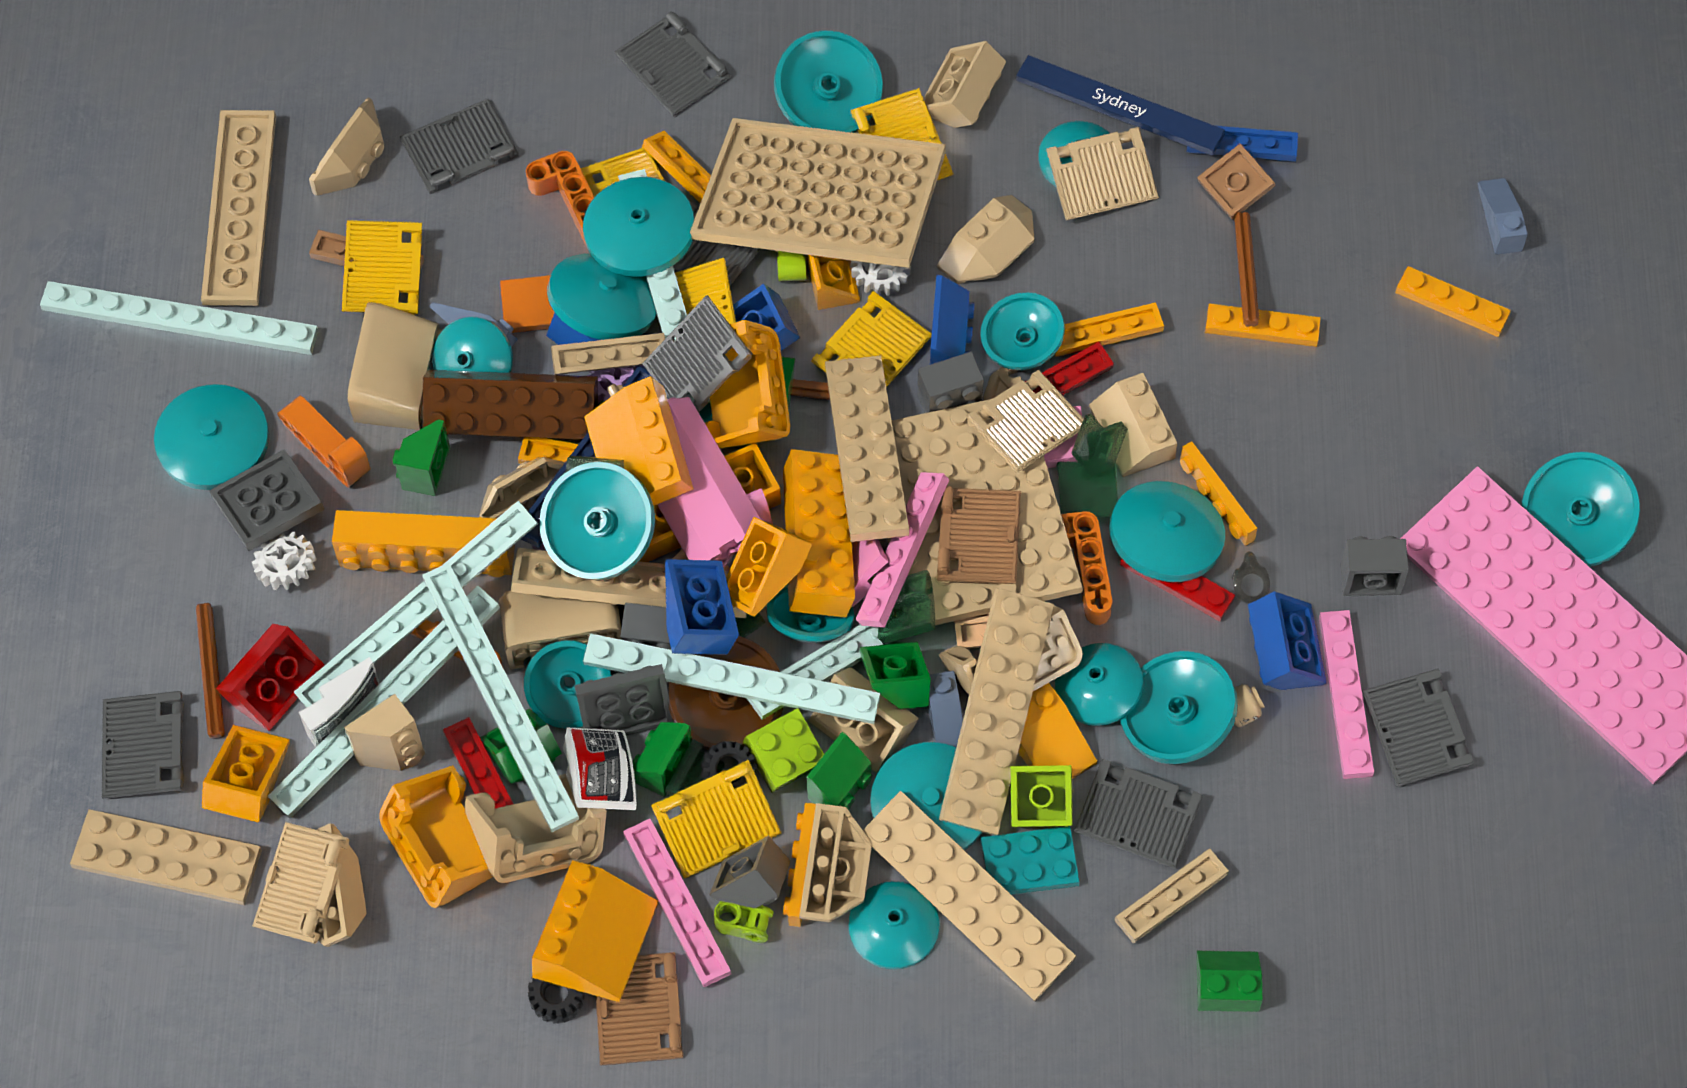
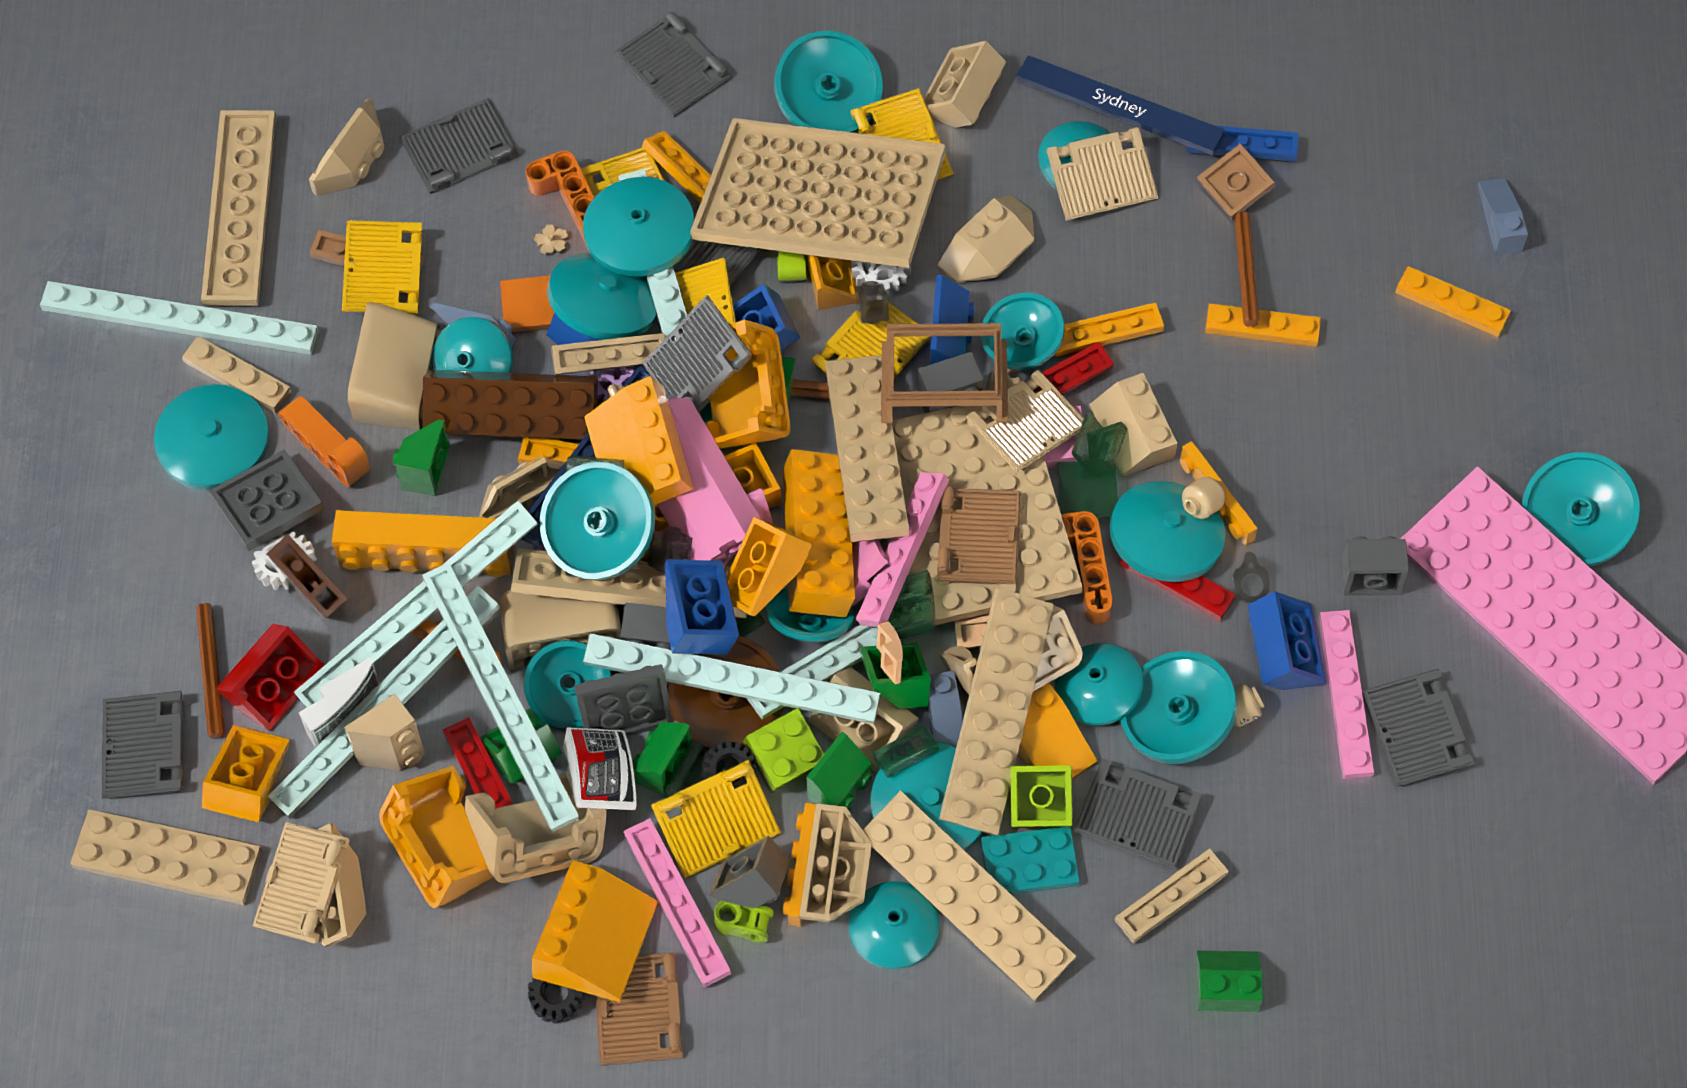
none -> tan plate [182,336,292,413]
none -> reddish brown slope [266,534,347,619]
none -> tan plant [534,224,568,255]
none -> clear smoke brick [648,527,692,574]
none -> clear smoke brick [855,281,889,324]
none -> clear green tile [872,725,939,778]
none -> light nougat slope [877,621,903,684]
none -> medium nougat piece [881,323,1008,423]
none -> tan head [1182,476,1225,519]

